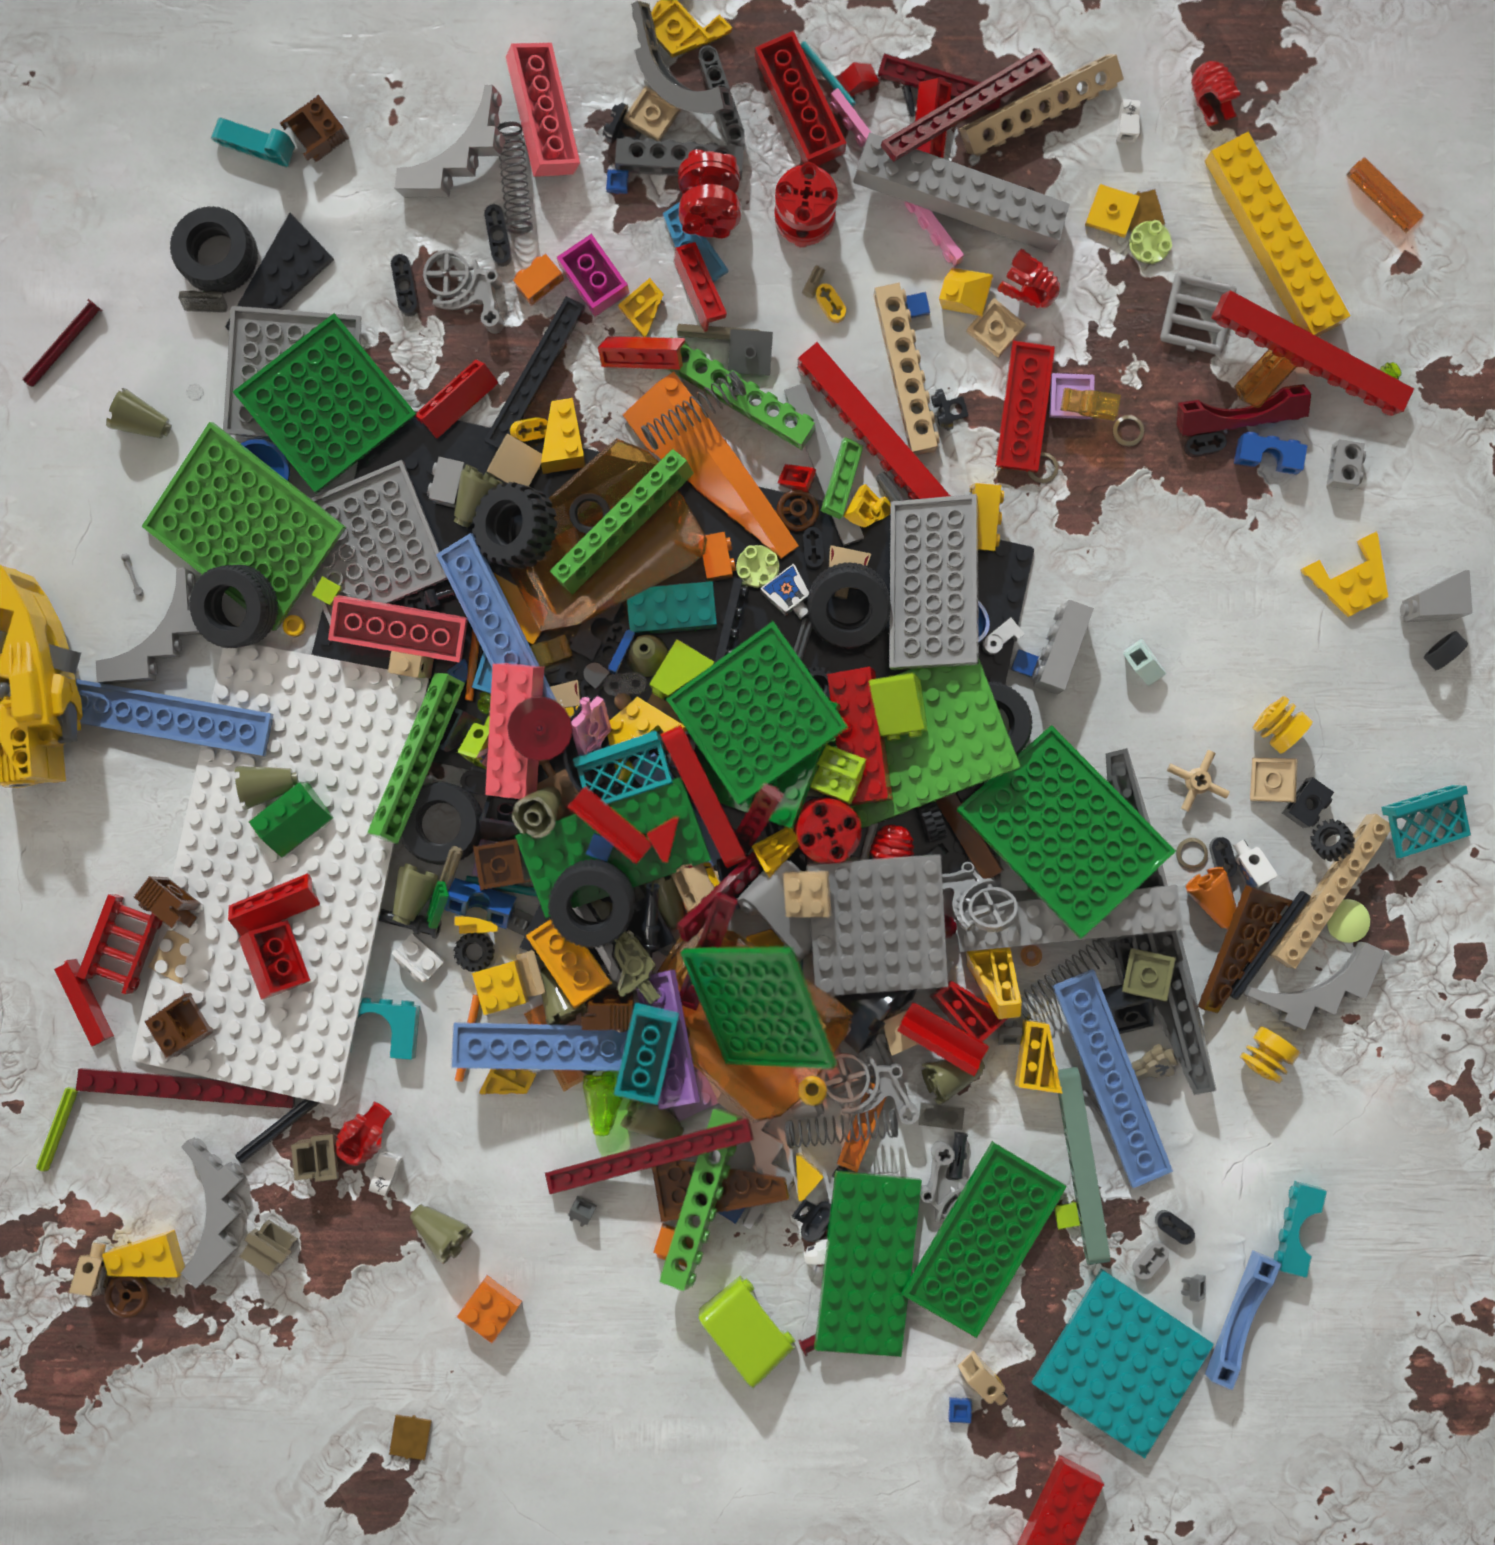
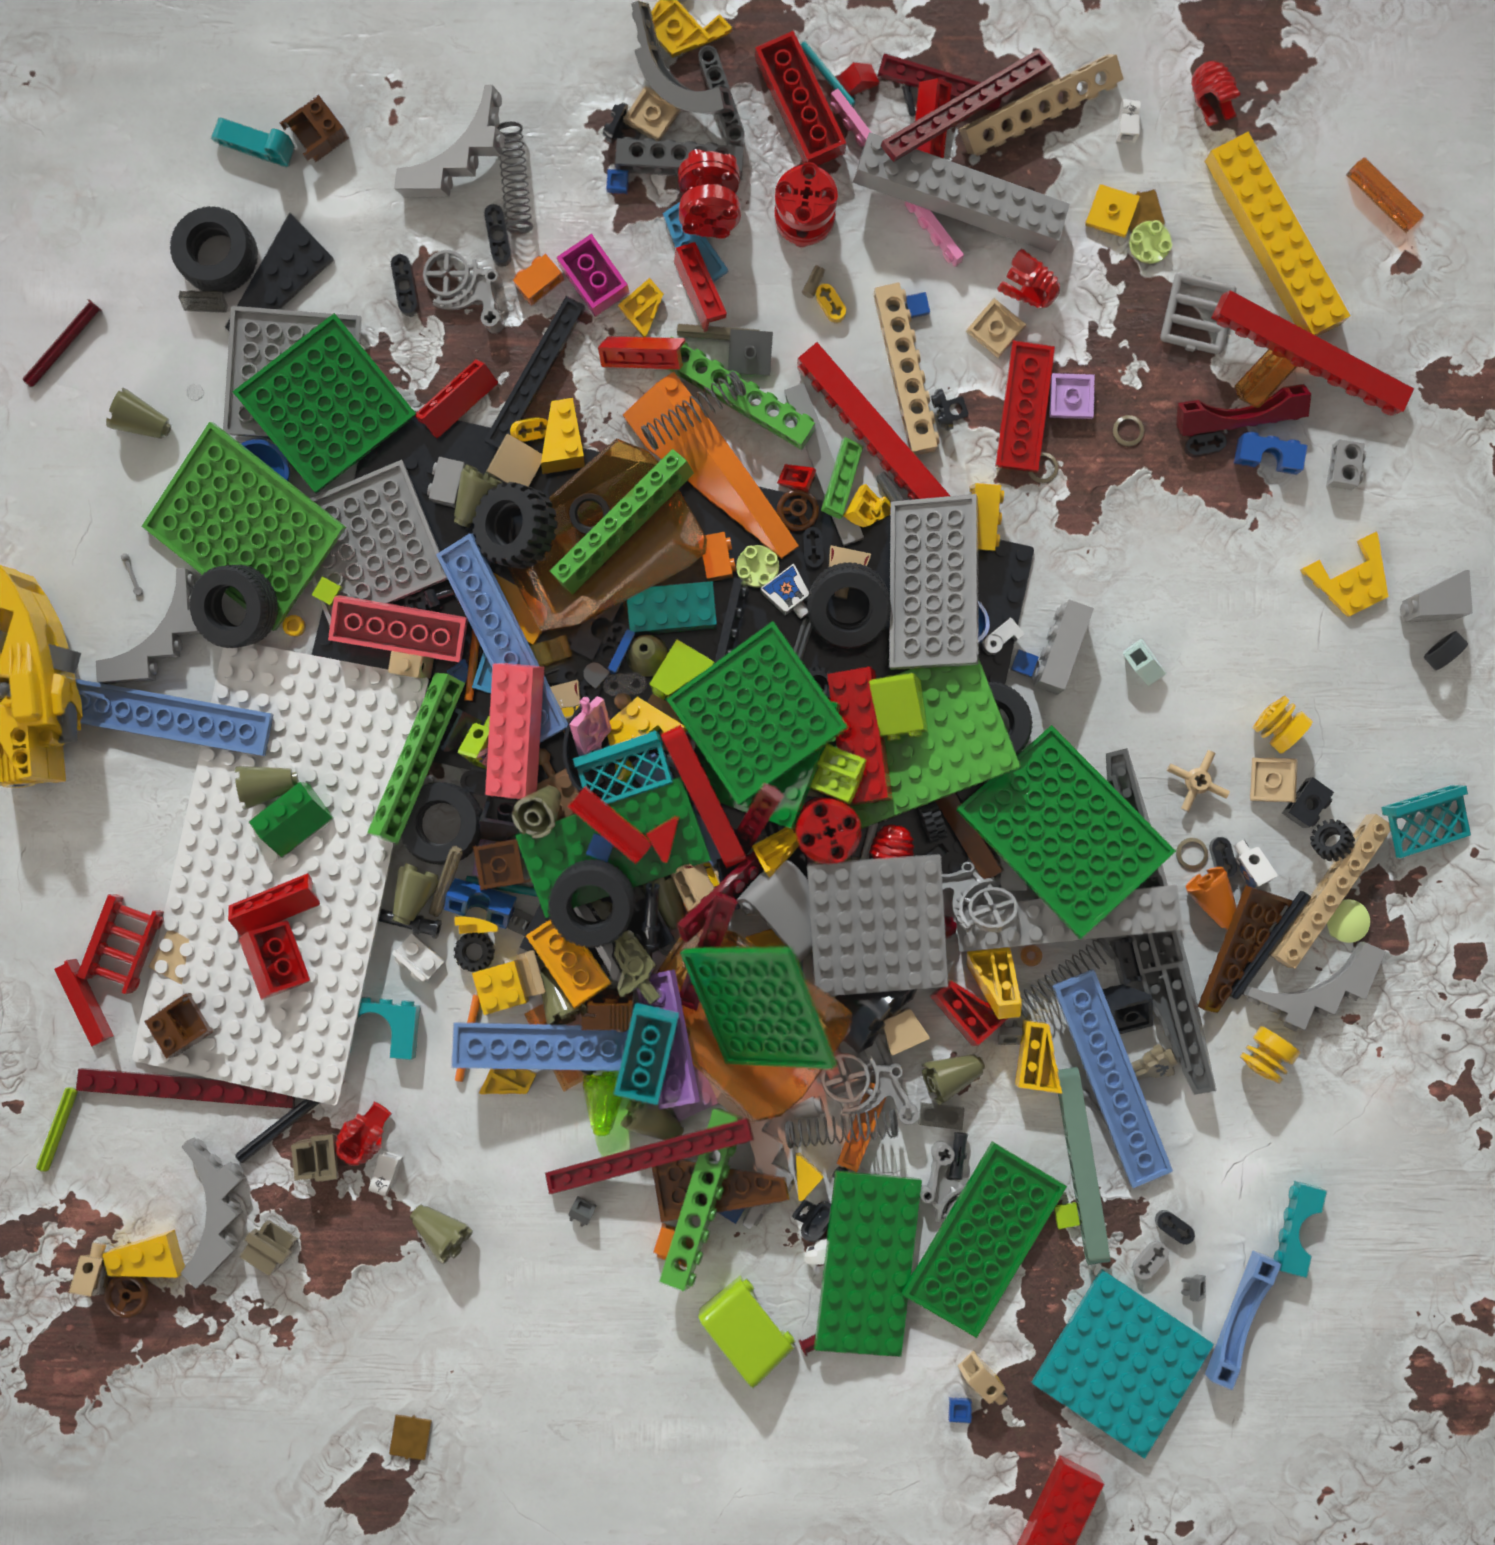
reddish brown piece [133,876,201,928] -> none
green tile [426,881,449,929] -> none
orange brick [457,1275,522,1343] -> none
clear neon green plate [477,691,491,714] -> none
coral brick [506,43,580,177] -> none
dark red piece [507,696,572,761] -> none
tan plate [783,871,831,917] -> none
yellow head [798,1076,827,1106] -> none
red panel [897,1002,989,1076] -> none
yellow slope [939,267,993,316] -> none
clear yellow piece [1060,388,1121,421] -> none
olive plate [1122,948,1175,1002] -> none
clear neon green plate [1380,362,1402,380] -> none

